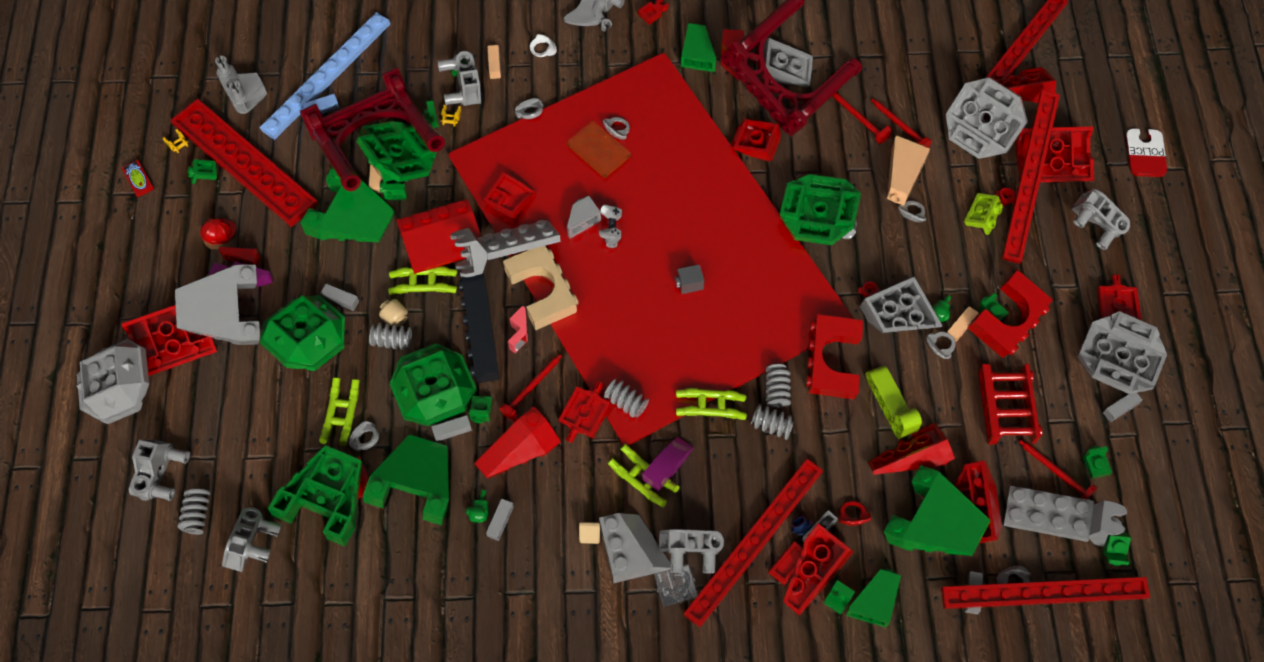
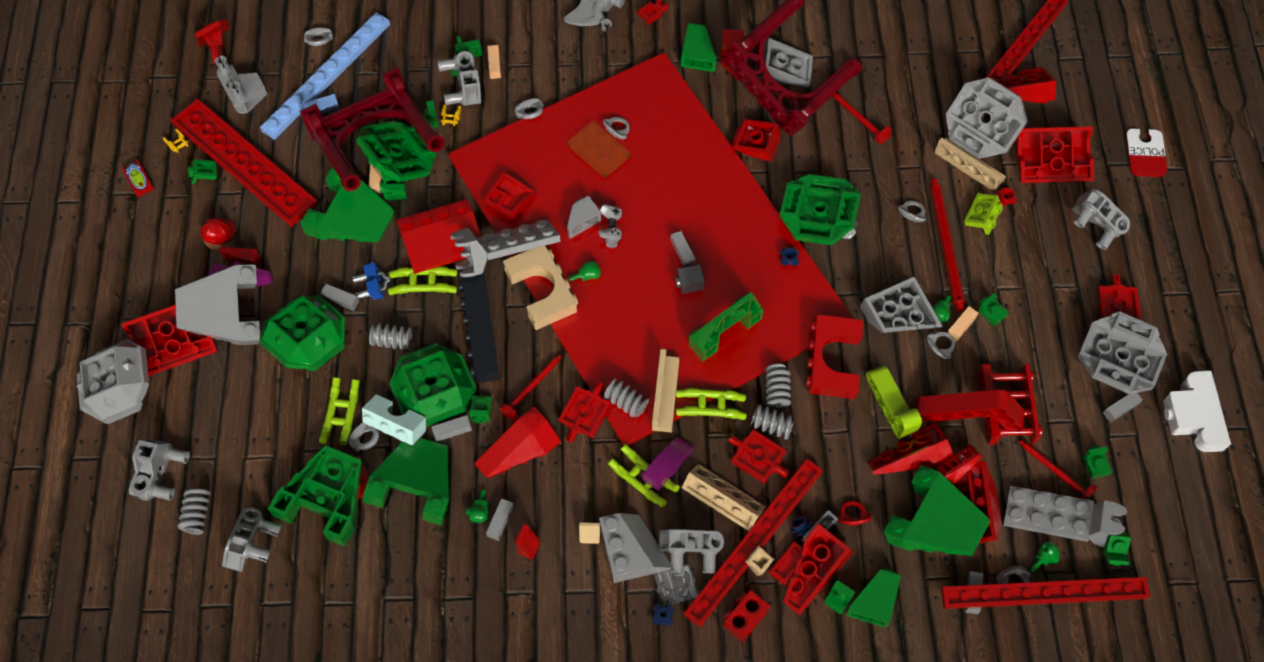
tan head [379,299,408,328] -> none
coral slope [508,306,528,353] -> none
white piece [530,34,557,57] -> none
red plate [858,281,881,298] -> none
red piece [871,99,932,148] -> none
light nougat slope [887,135,930,206] -> none
red arch [967,270,1053,358] -> none
red plate [1002,90,1060,264] -> none
none -> red piece [195,19,229,64]
none -> light grey piece [304,28,333,46]
none -> blue piece [353,262,390,300]
none -> light aqua arch [362,394,426,445]
none -> green bracket [455,36,482,58]
none -> red slope [515,524,540,559]
none -> green piece [568,261,601,281]
none -> tan fence [652,349,680,433]
none -> dark blue plate [652,604,674,626]
none -> light grey piece [670,231,695,268]
none -> tan fence [682,464,766,531]
none -> green wedge [688,292,764,361]
none -> red brick [723,590,771,643]
none -> red plate [728,430,790,484]
none -> tan slope [745,546,774,576]
none -> dark blue plate [780,248,799,266]
none -> red beam [915,390,1025,432]
none -> red piece [930,179,965,312]
none -> tan fence [935,138,1006,192]
none -> red slope [937,444,982,485]
none -> green piece [1029,542,1060,573]
none -> white brick [1163,371,1231,452]

